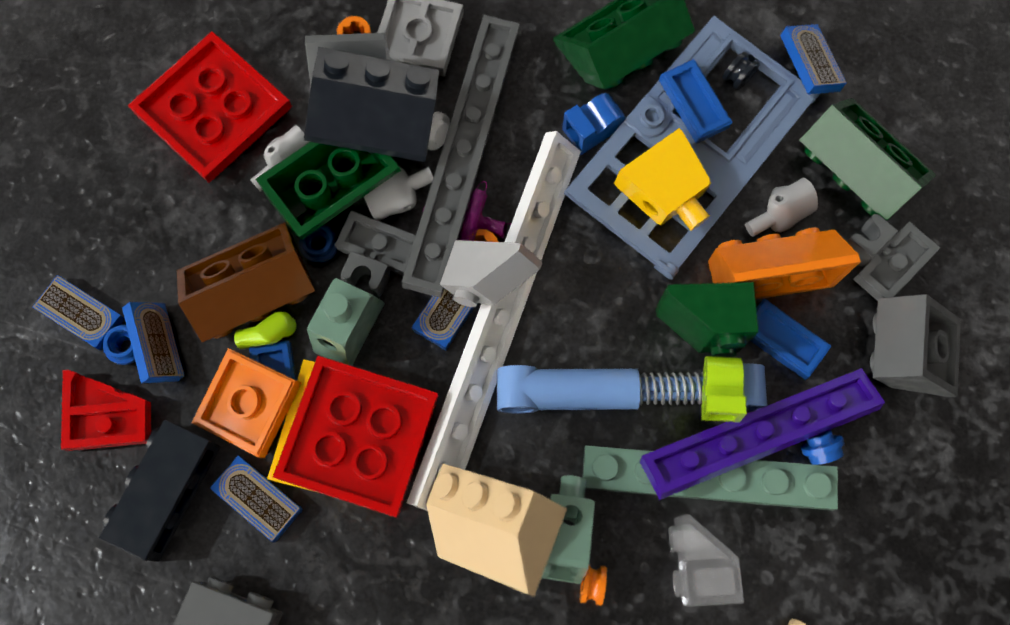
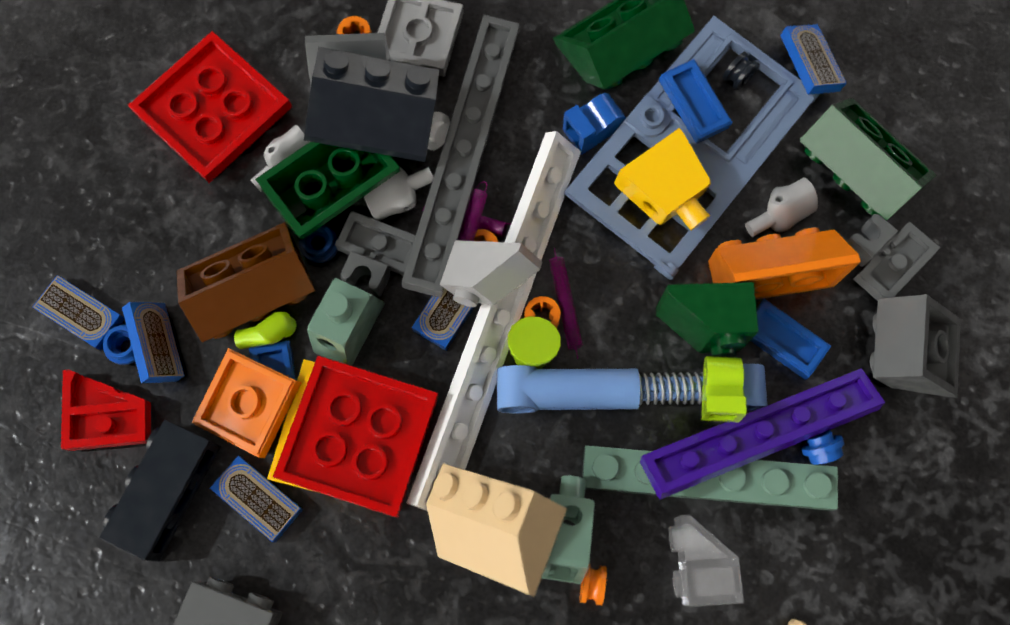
none -> lime piece [508,316,561,369]
none -> orange bush [524,296,561,328]
none -> magenta piece [549,248,583,359]

